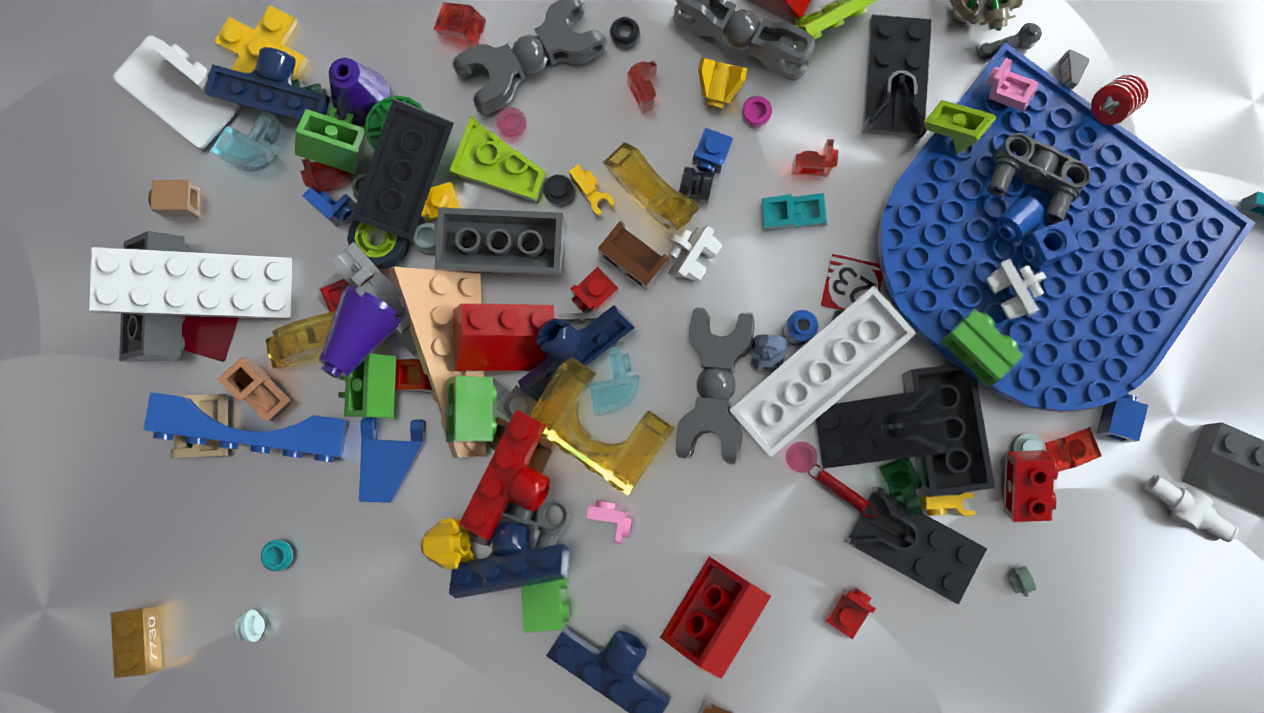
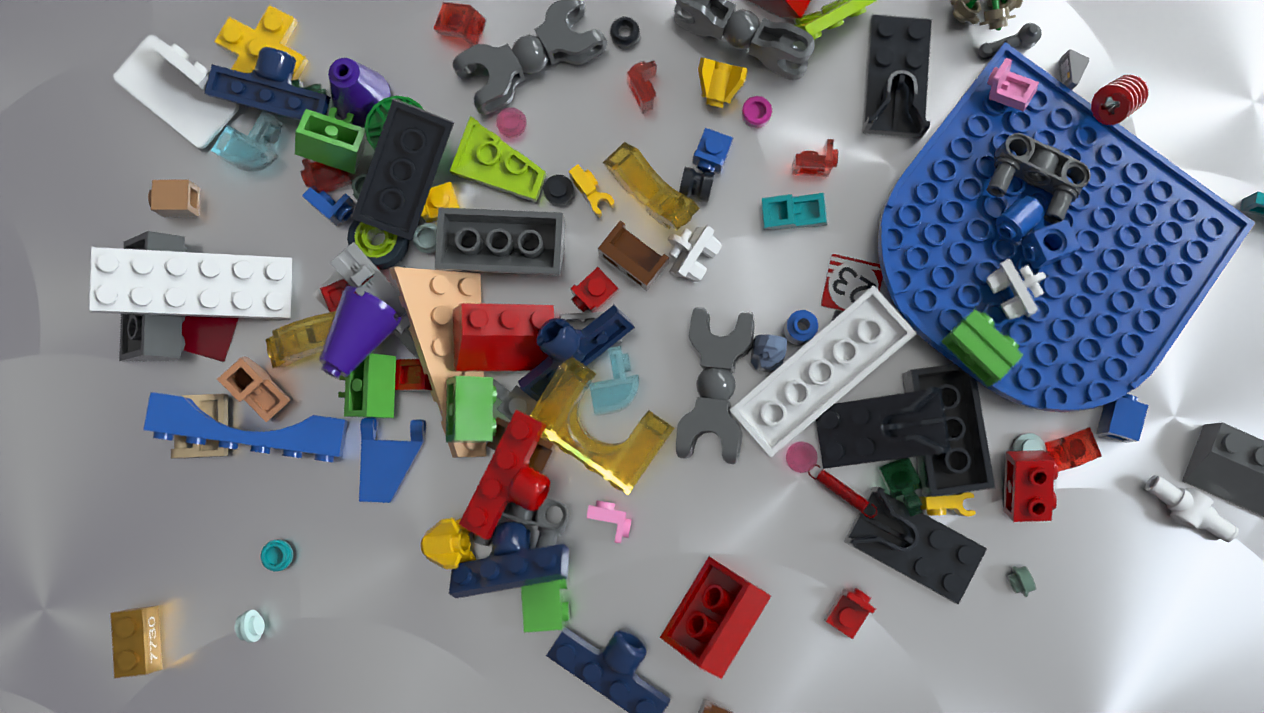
lime slope [924,100,996,154] -> none

